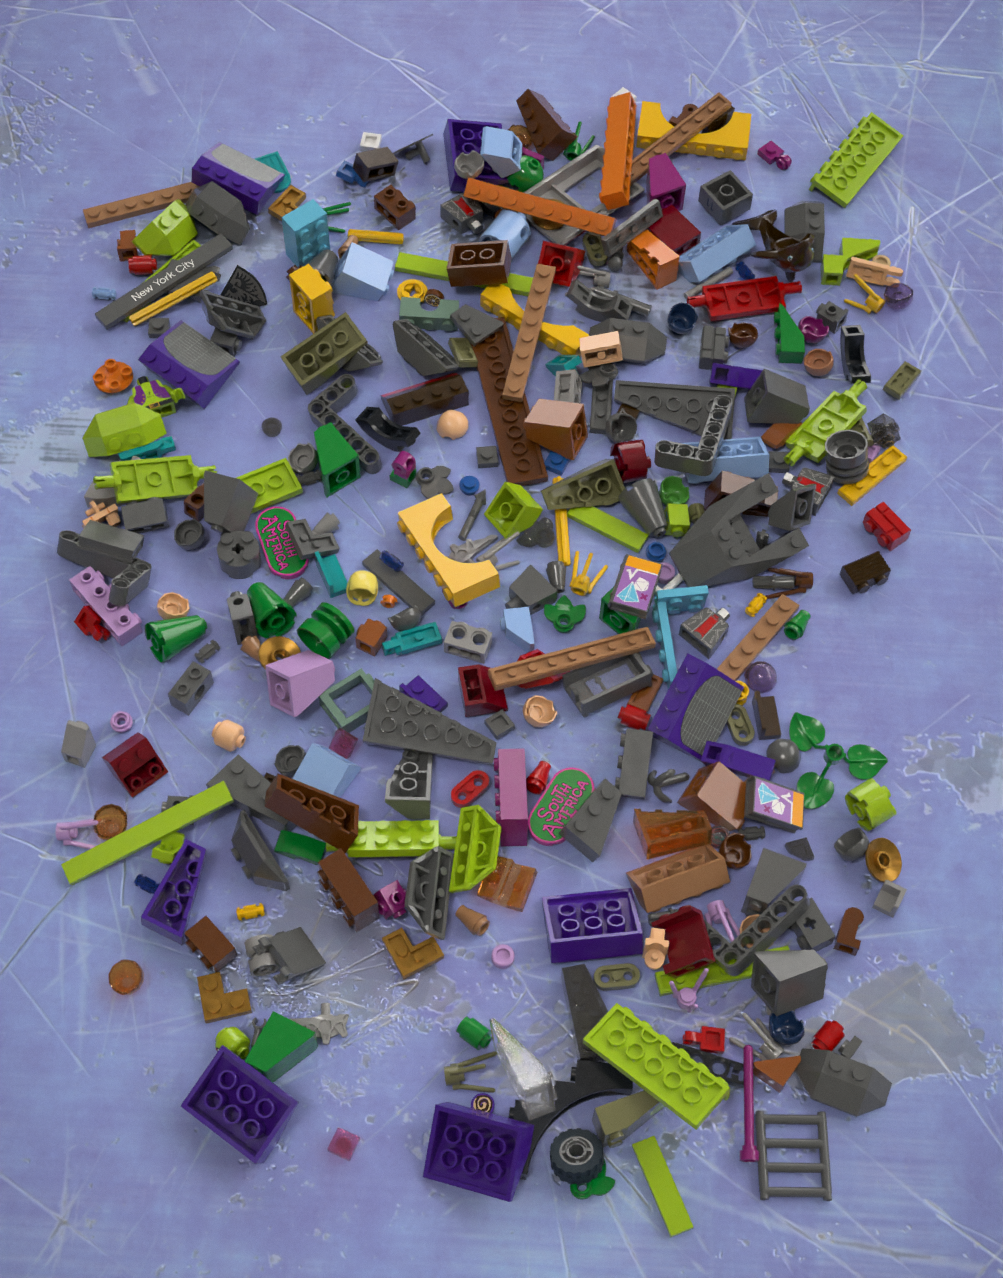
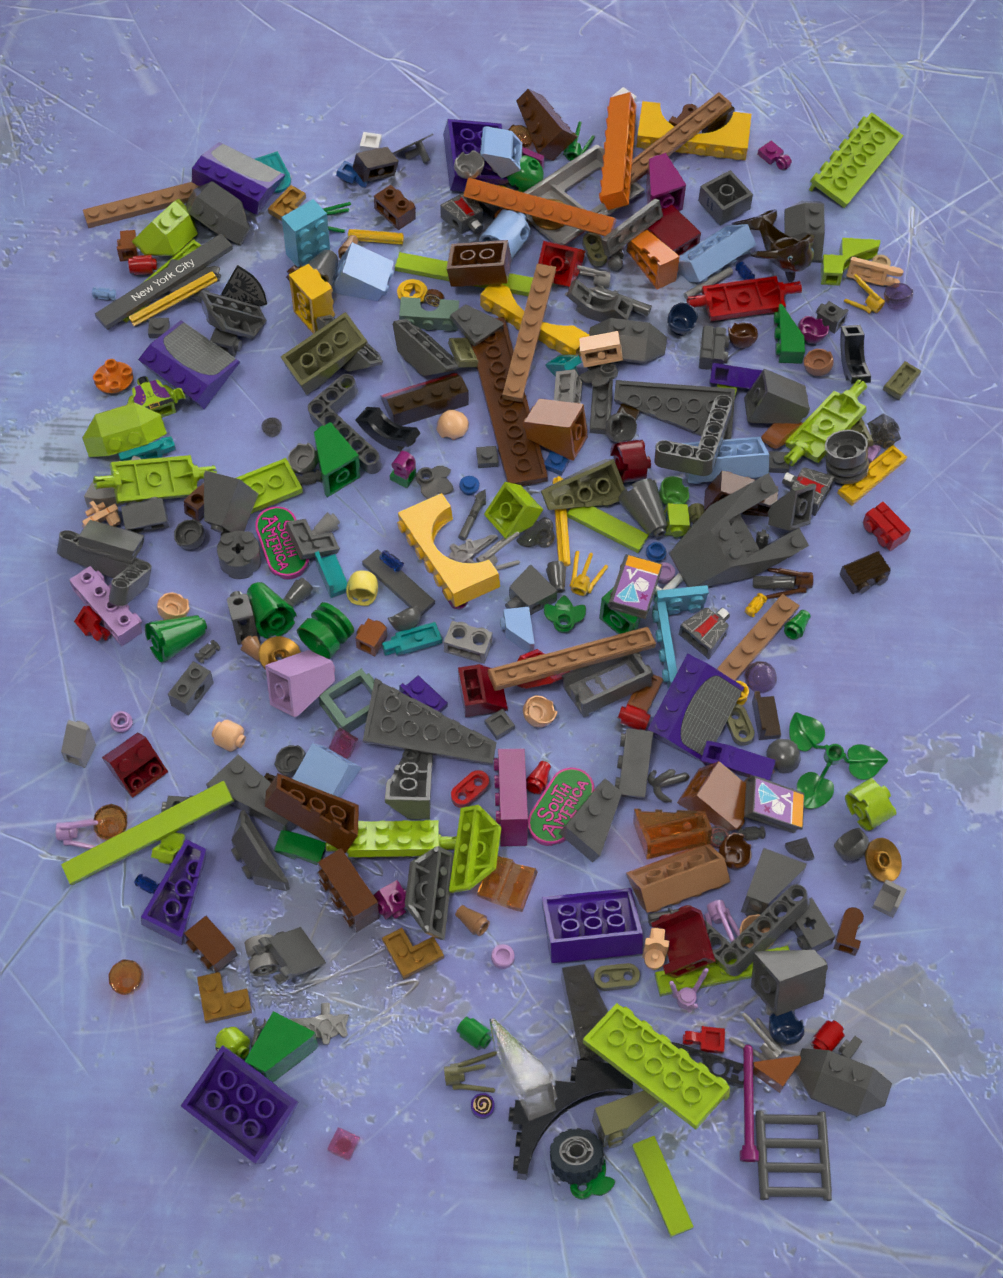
yellow piece [236,903,265,920] -> none
orange piece [380,595,397,608] -> none
dark purple slope [423,1102,534,1202] -> none

